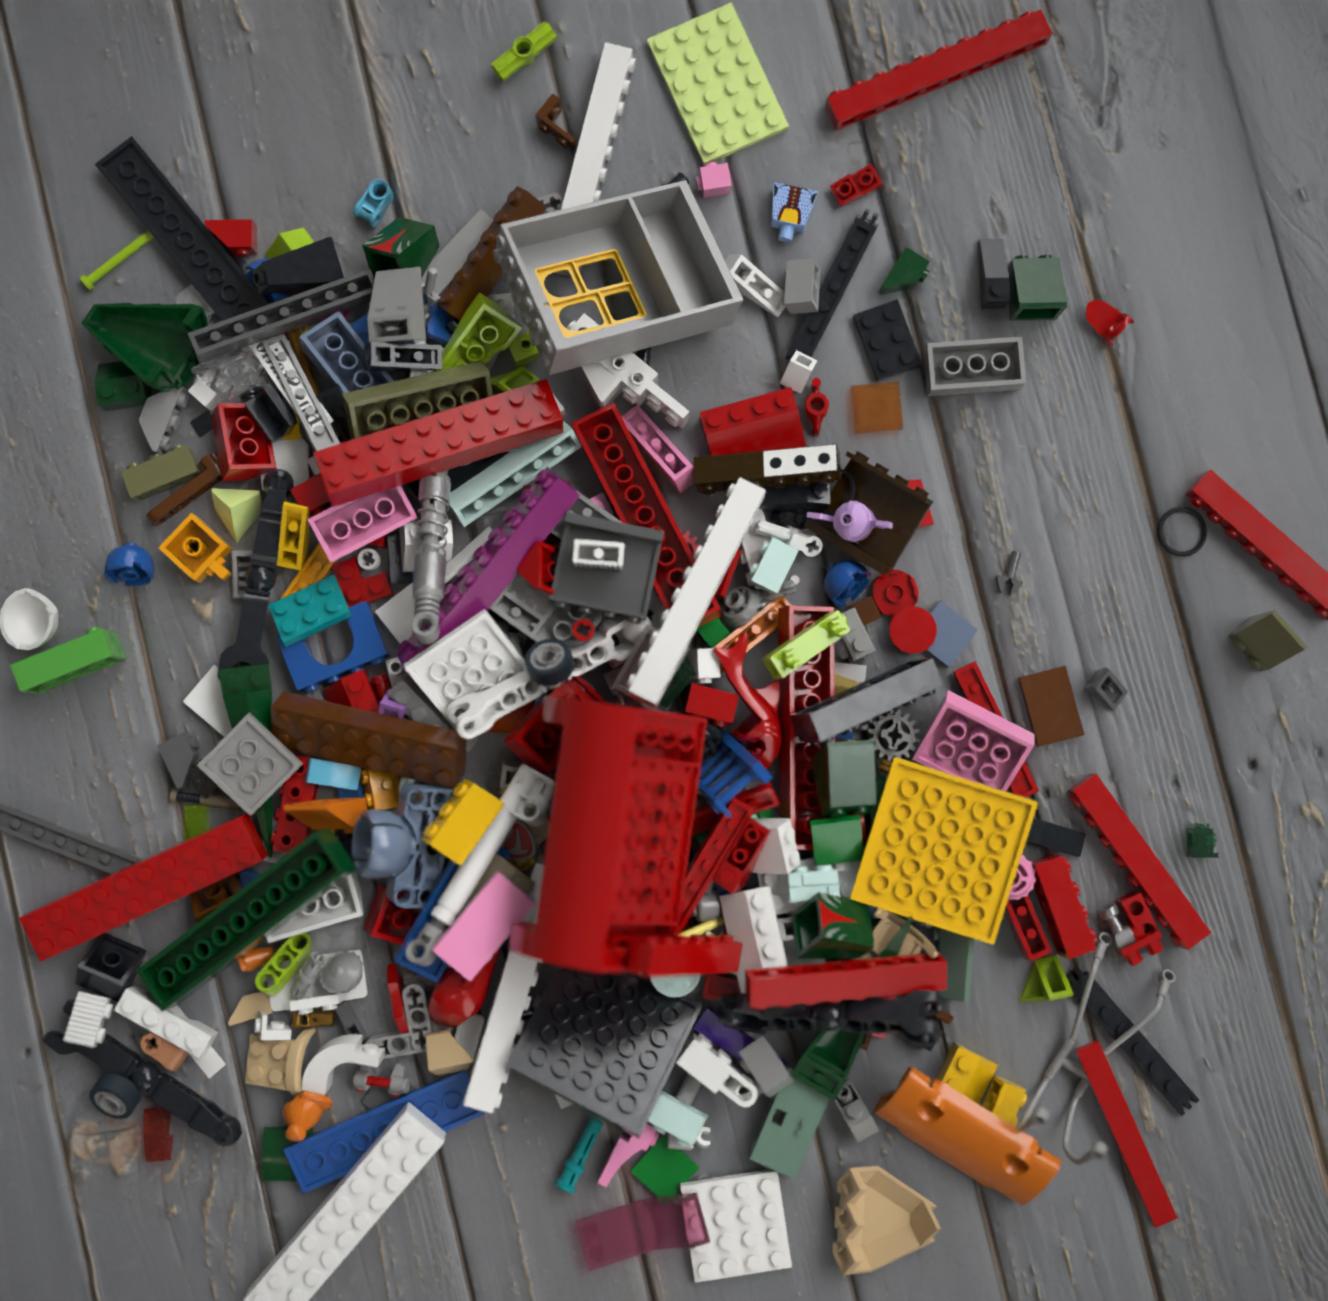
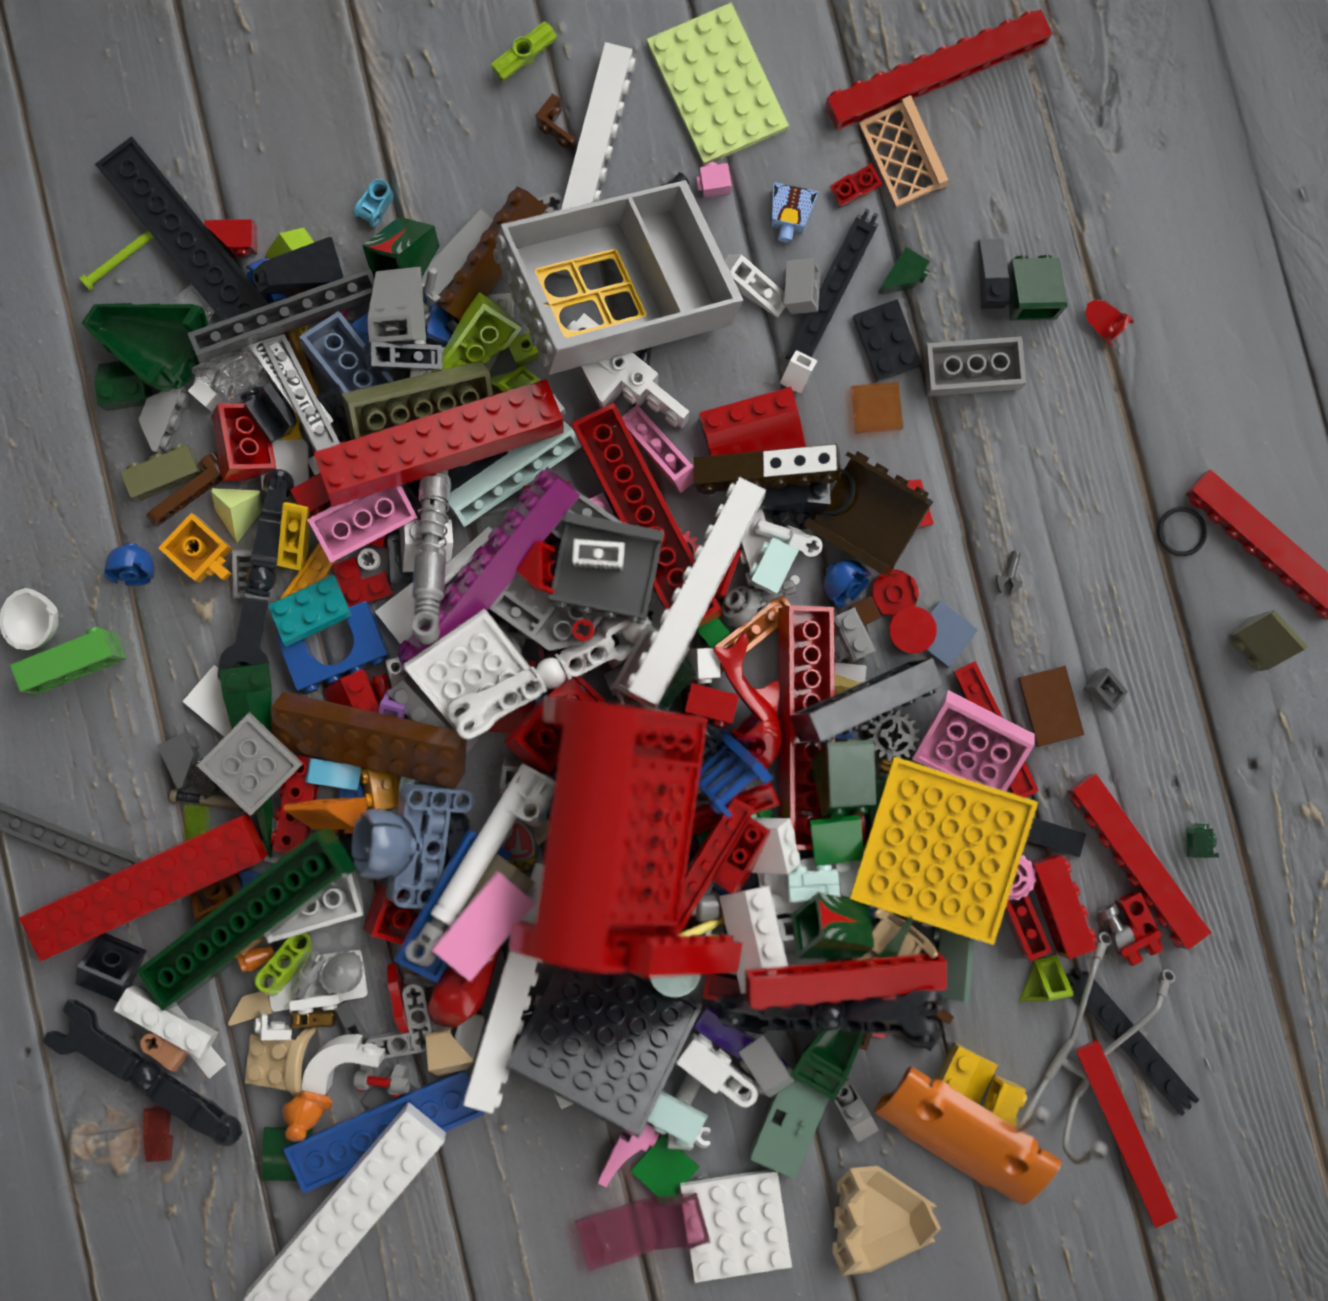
white brick [64,991,113,1048] -> none
black wheel [89,1073,141,1119] -> none
black sticker [190,411,213,437] -> none
yellow slope [421,779,505,866] -> none
black wheel [525,638,575,686] -> none
teal pin [555,1116,604,1193] -> none
lime brick [762,610,851,679] -> none
red piece [805,378,829,437] -> none
lavender helmet [807,500,893,543] -> none
none -> light nougat fence [859,96,948,208]

